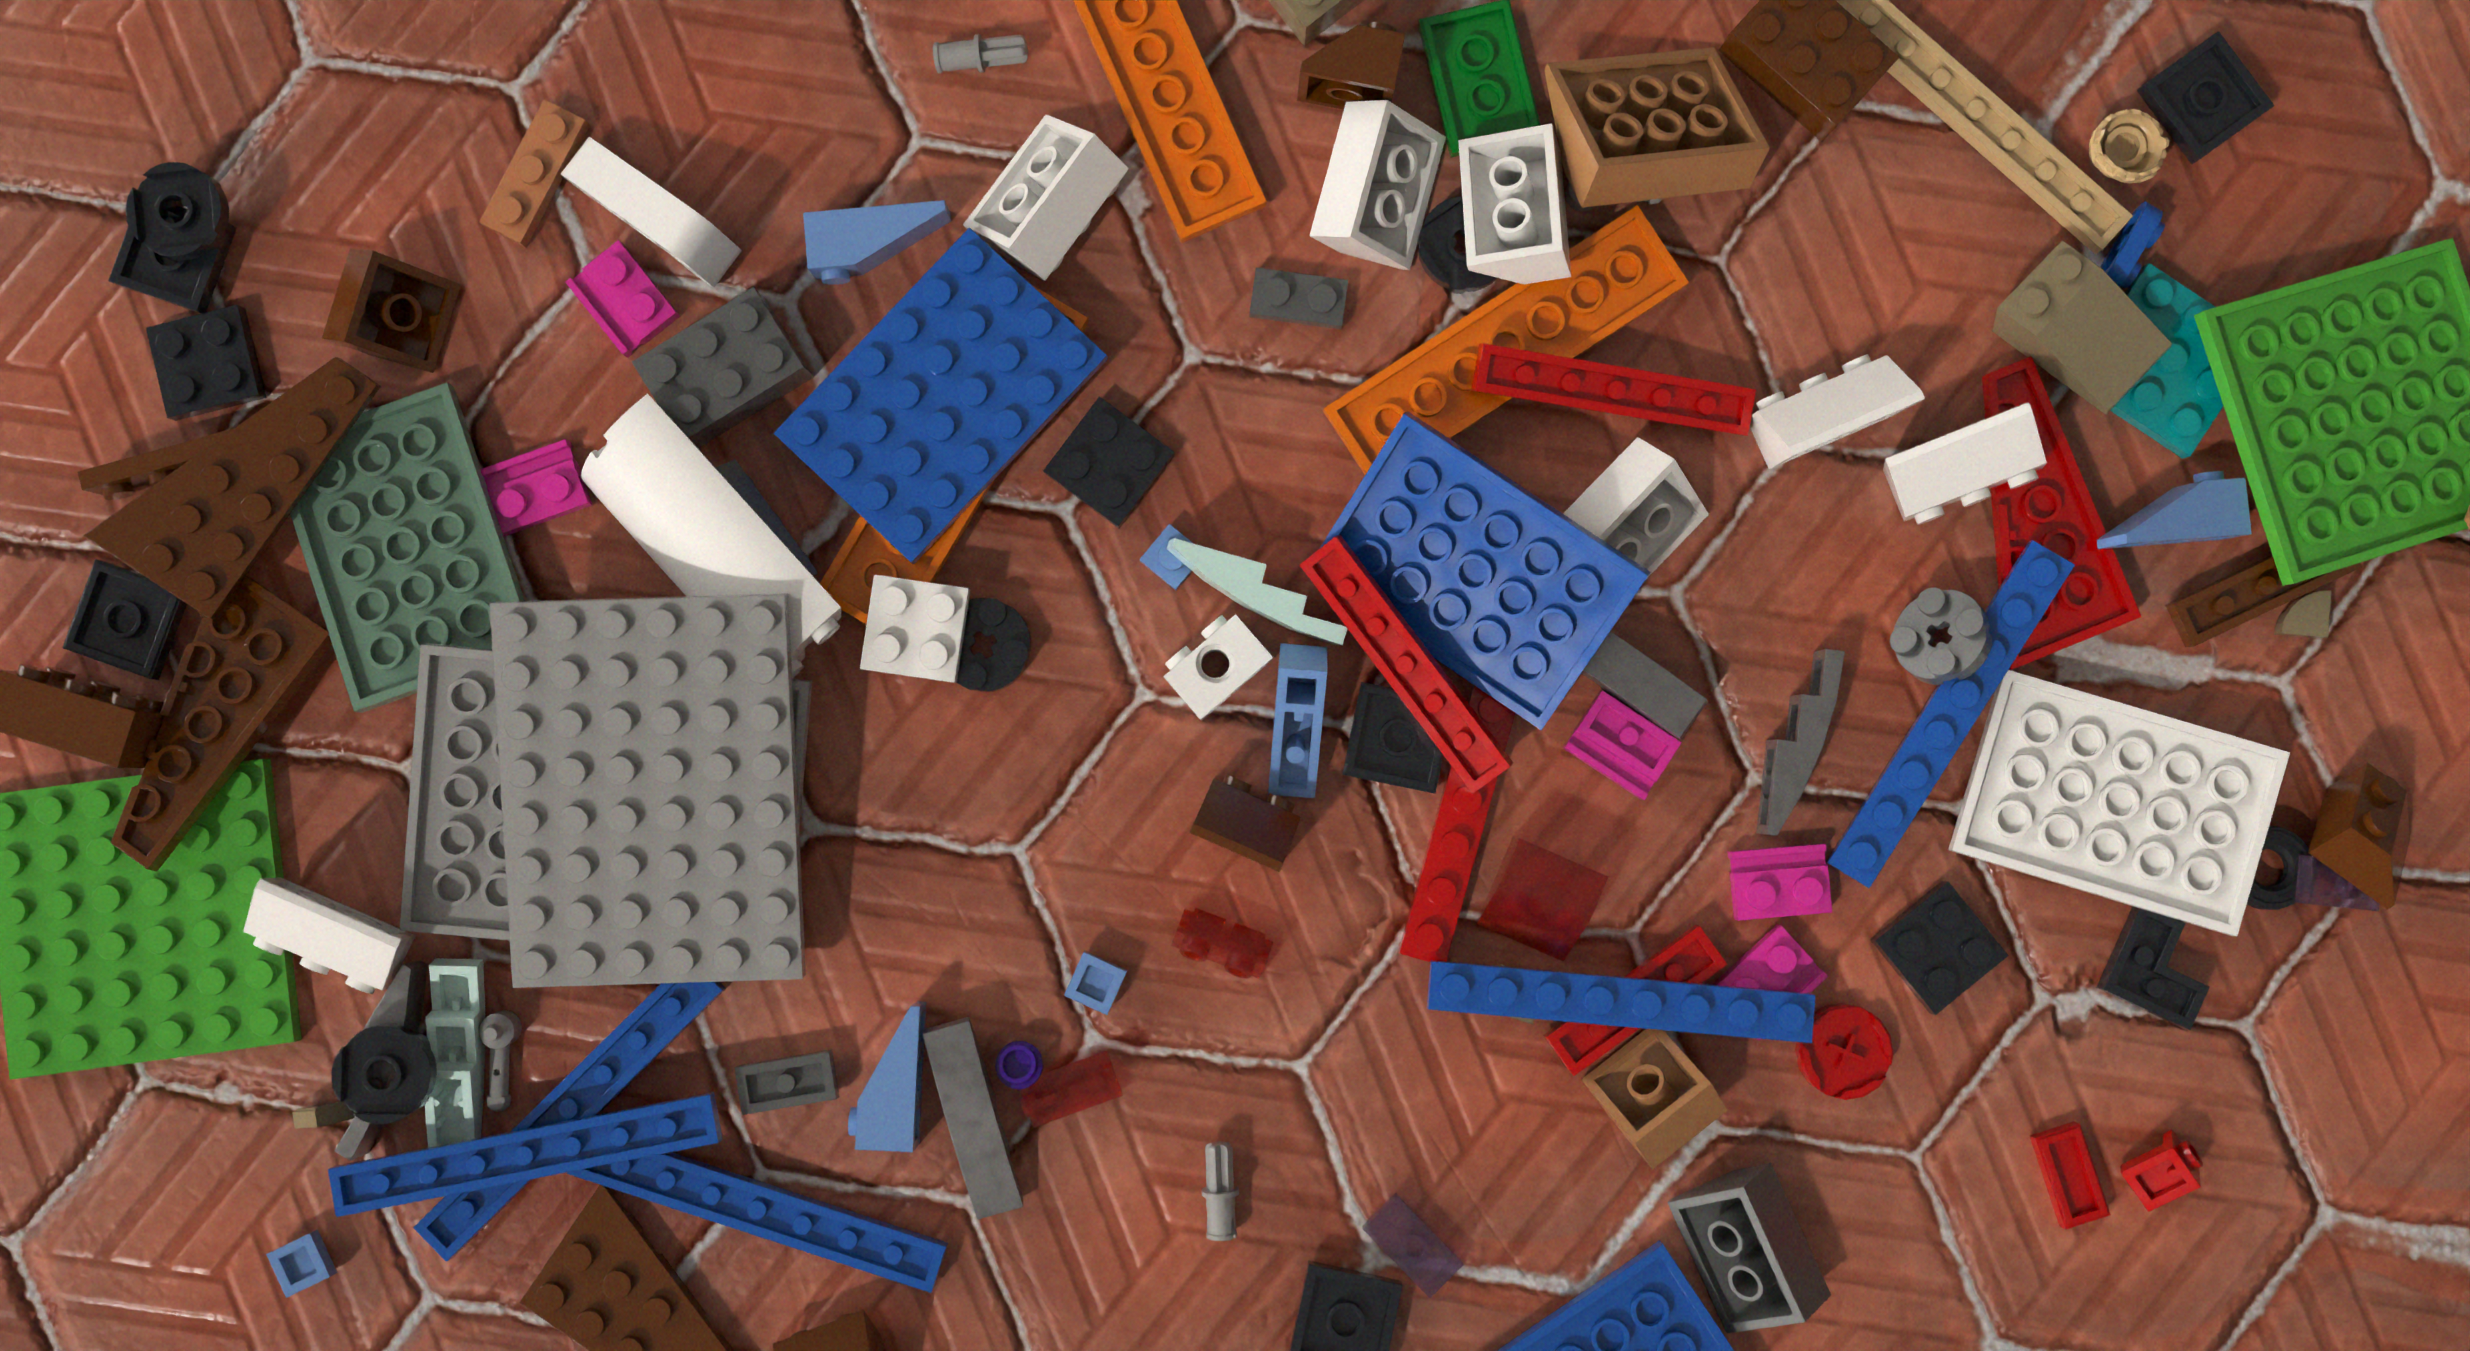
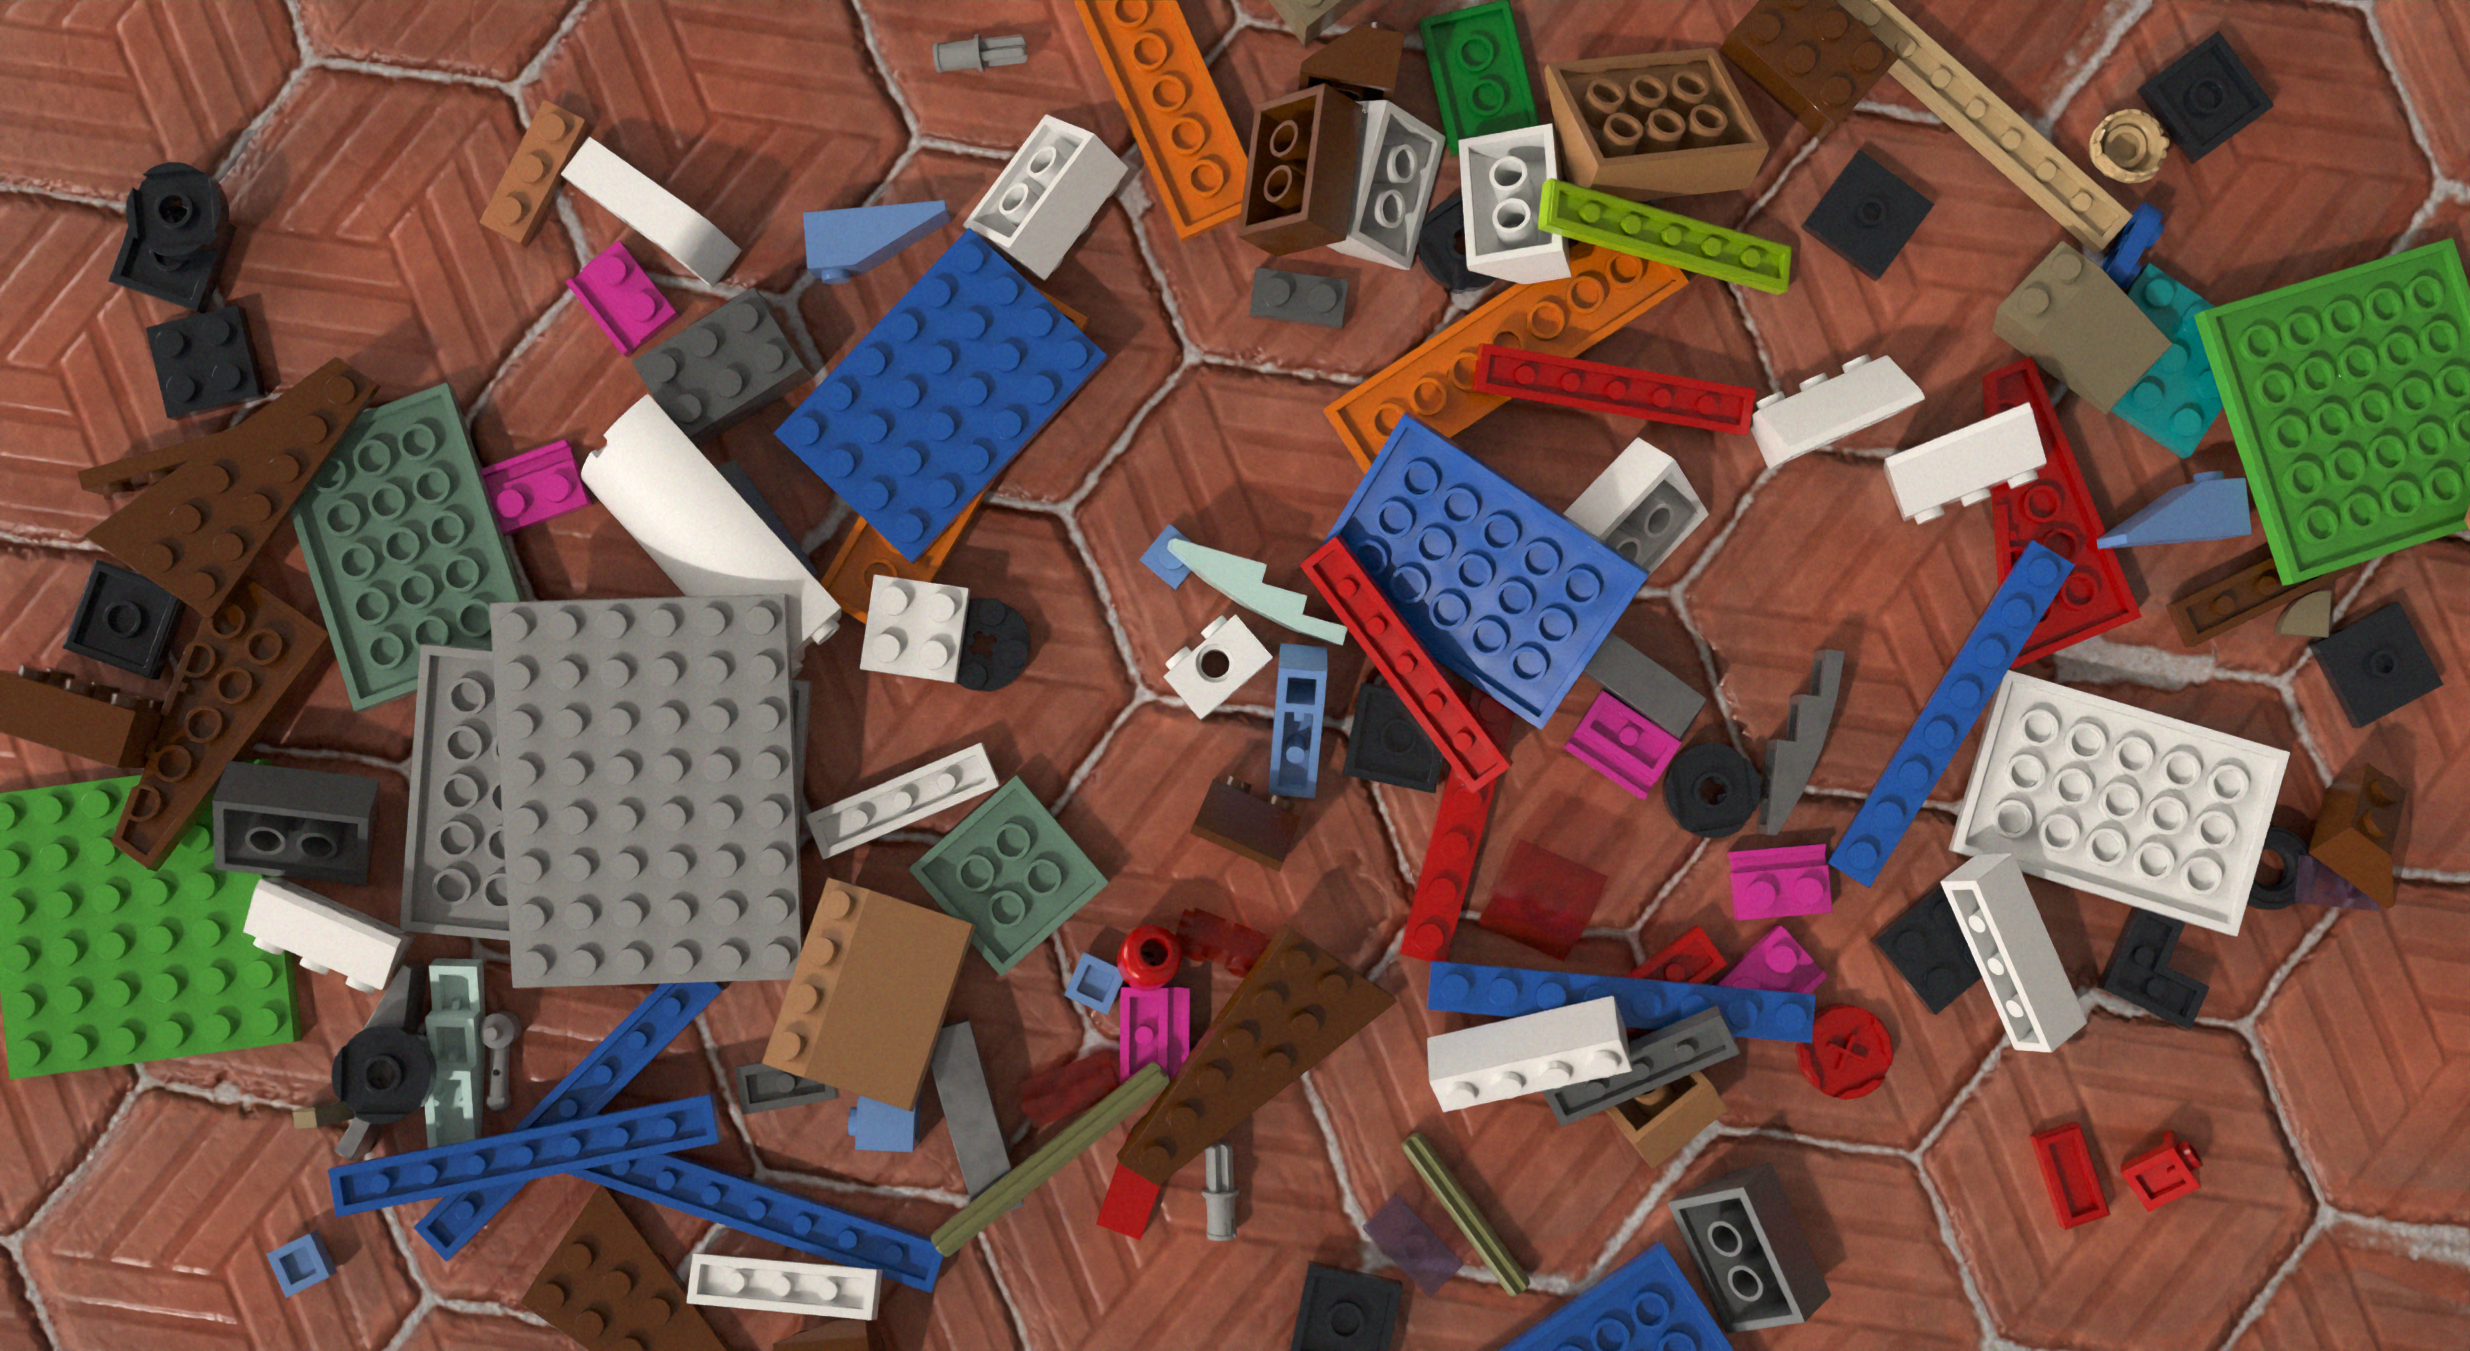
reddish brown slope [322,249,461,373] -> none
dark purple plate [995,1041,1043,1089] -> none
black plate [1043,396,1175,529] -> none
plate [1890,587,1992,685] -> none
none -> dark grey slope [213,761,380,886]
none -> white plate [686,1253,883,1320]
none -> medium nougat slope [762,878,976,1112]
none -> white plate [805,742,1001,860]
none -> sand green plate [909,775,1110,977]
none -> olive axle [931,1061,1170,1257]
none -> red tile [1096,1131,1161,1241]
none -> reddish brown wing [1116,923,1398,1186]
none -> red head [1116,925,1182,991]
none -> dark pink plate [1120,986,1190,1084]
none -> reddish brown brick [1238,83,1363,257]
none -> olive axle [1401,1131,1530,1297]
none -> white brick [1427,995,1632,1112]
none -> lime tile [1538,178,1792,295]
none -> dark grey plate [1542,1005,1740,1127]
none -> black plate [1662,743,1761,838]
none -> black plate [1801,149,1935,282]
none -> white brick [1940,853,2087,1052]
none -> black plate [2308,601,2444,728]

